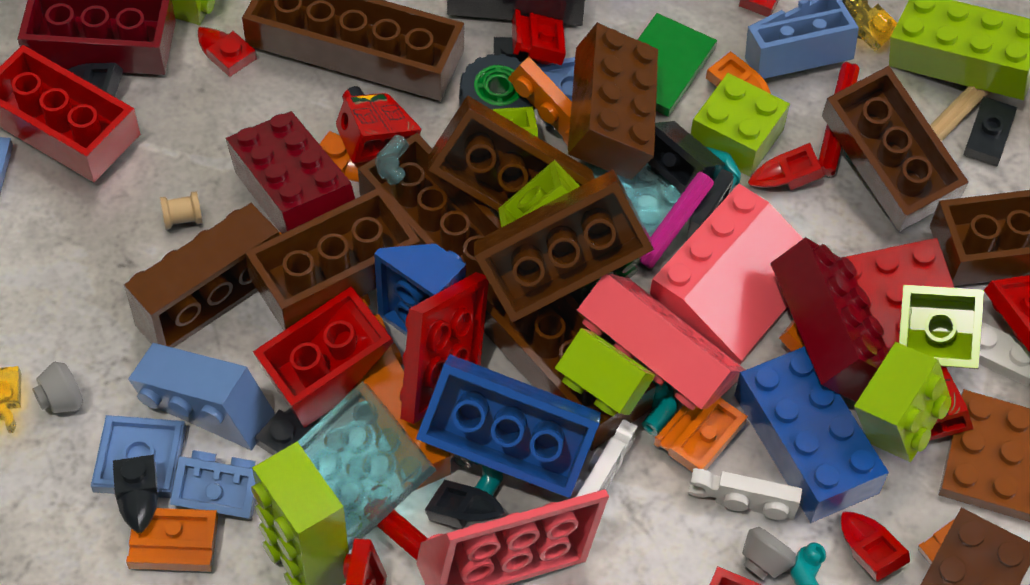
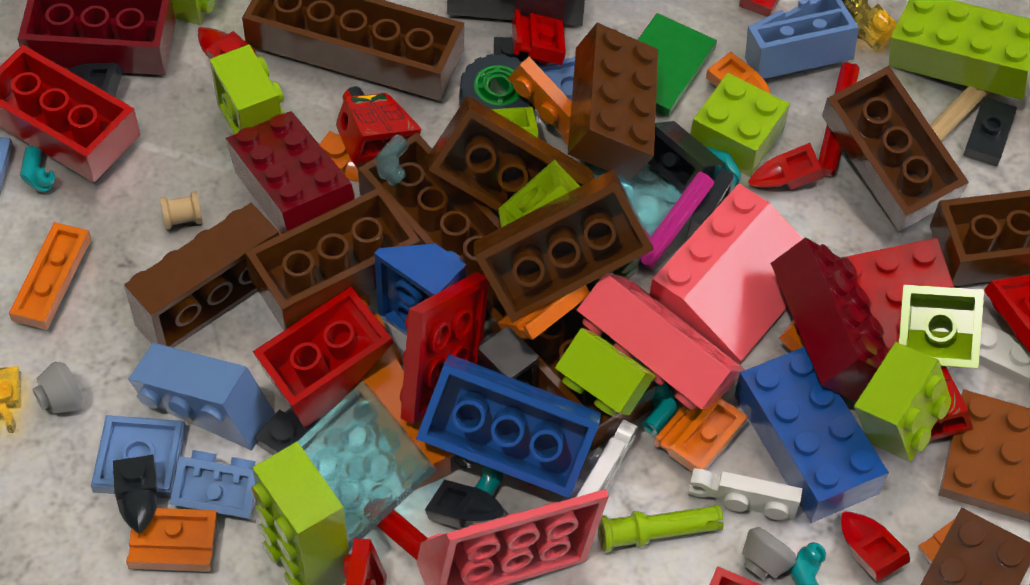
none -> orange plate [9,222,91,330]
none -> teal arm [20,146,55,192]
none -> lime brick [209,44,285,134]
none -> black brick [477,326,539,388]
none -> orange plate [498,285,590,339]
none -> lime pin [598,504,724,553]

